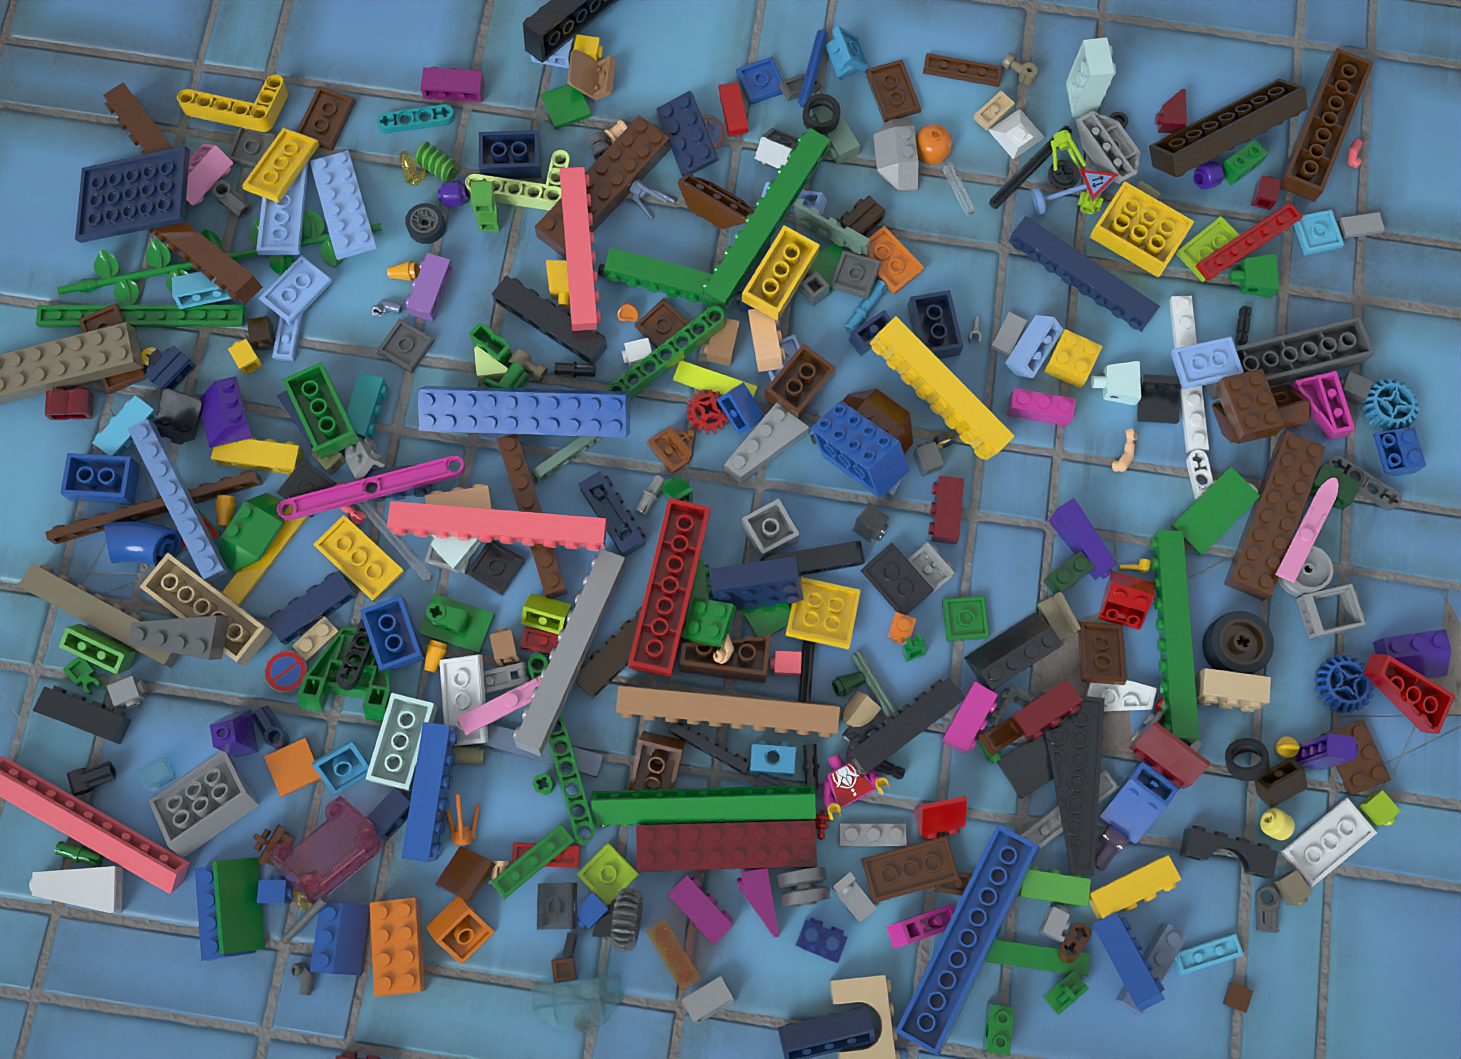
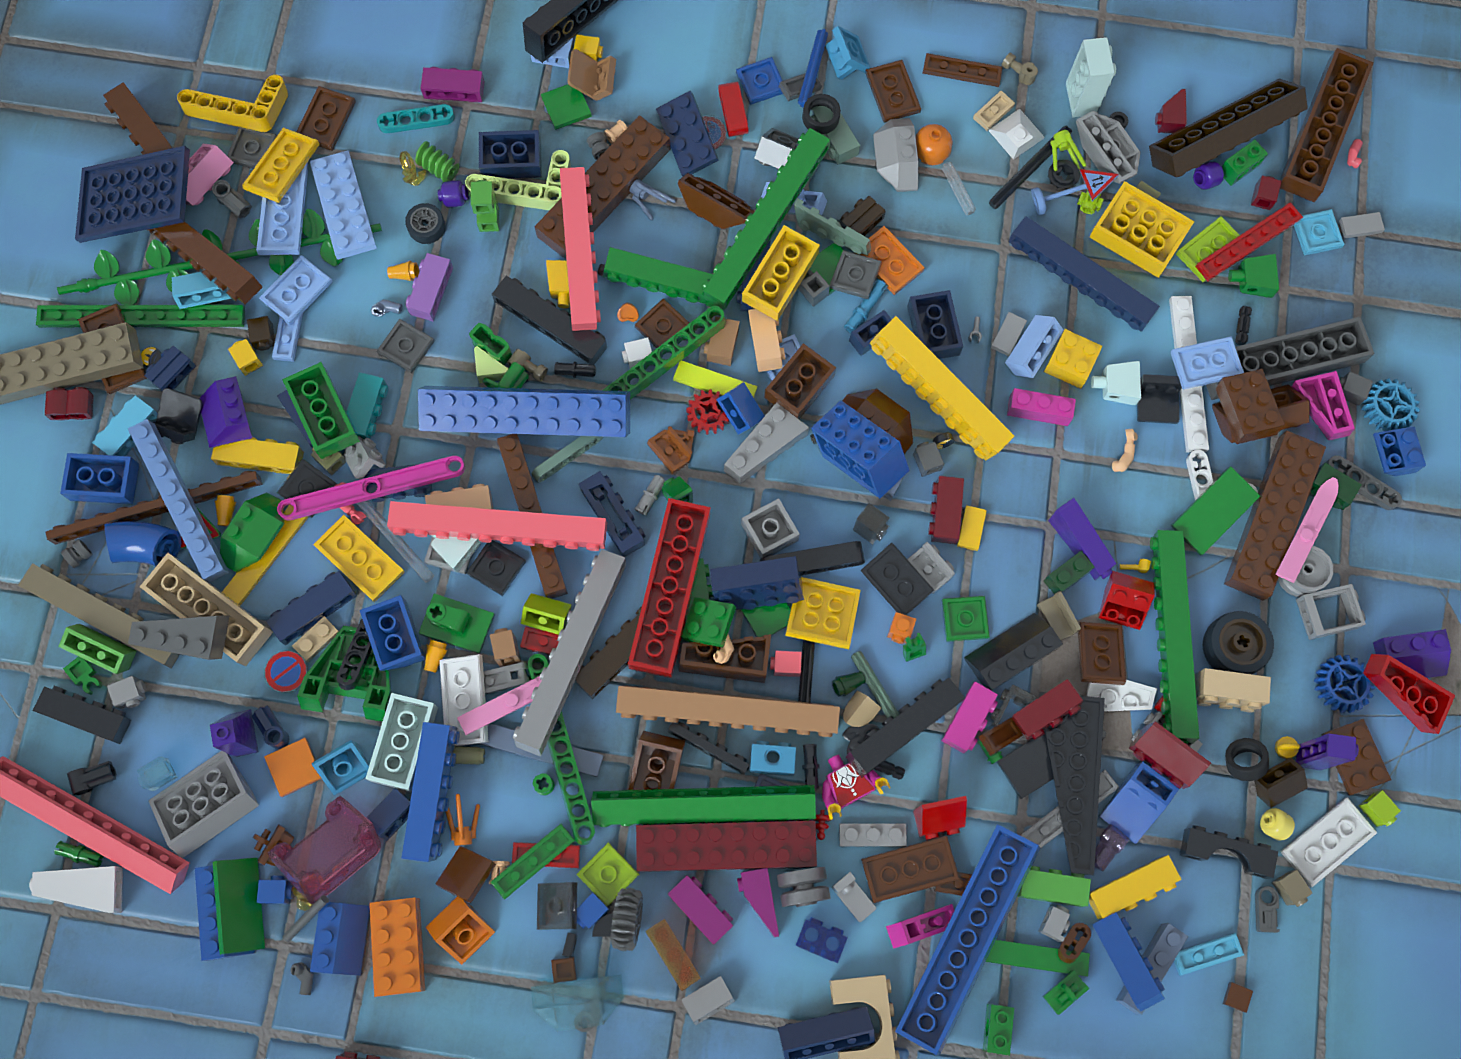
none -> dark grey wheel [61,539,93,568]
none -> yellow tile [957,505,987,551]

